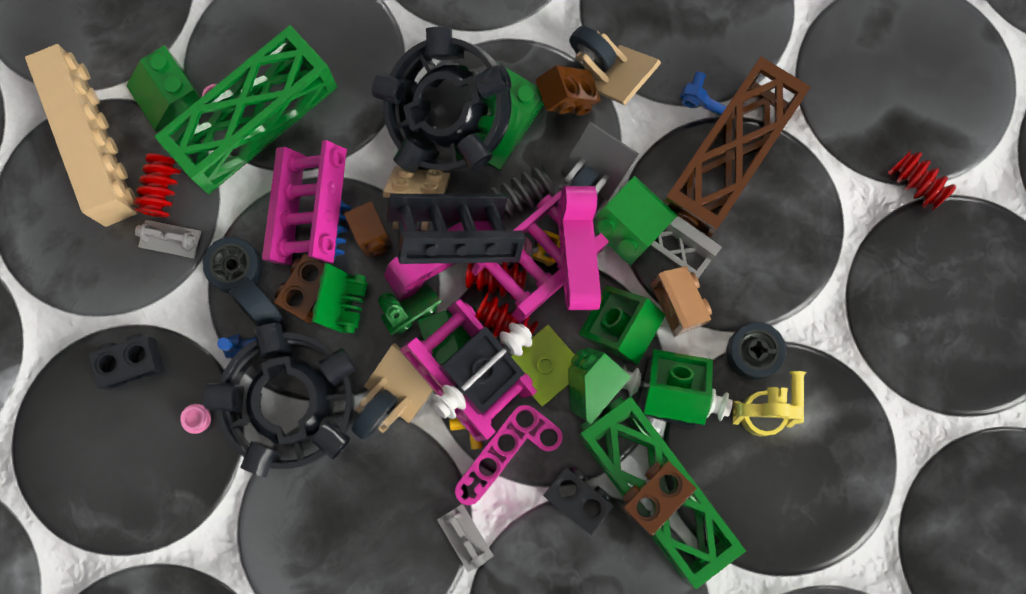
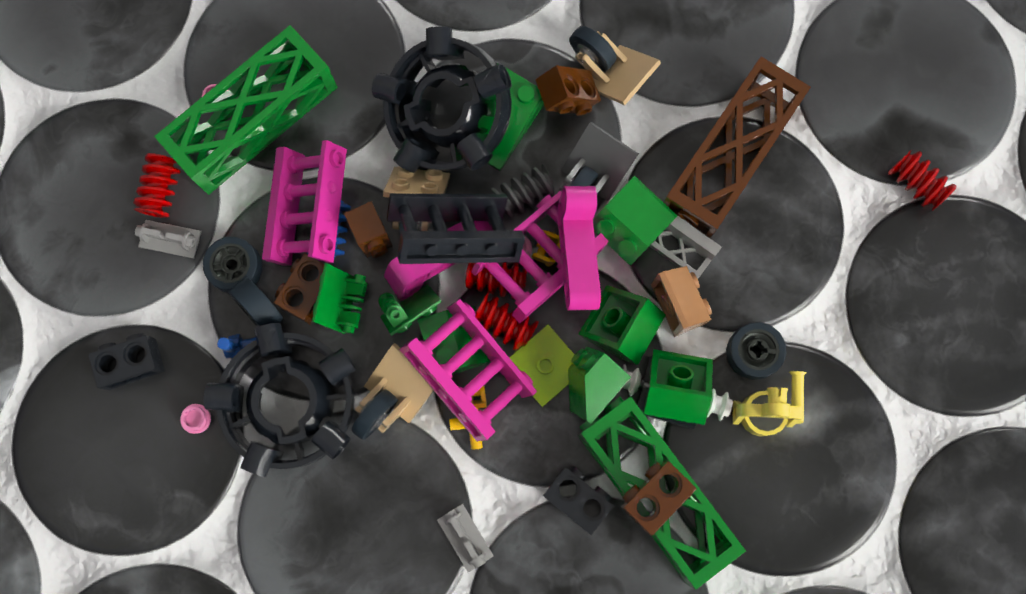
tan brick [25,44,138,227] -> none
green slope [126,45,201,132] -> none
black plate [432,323,532,419] -> none
dark pink beam [455,405,562,505] -> none
blue piece [680,72,727,116] -> none

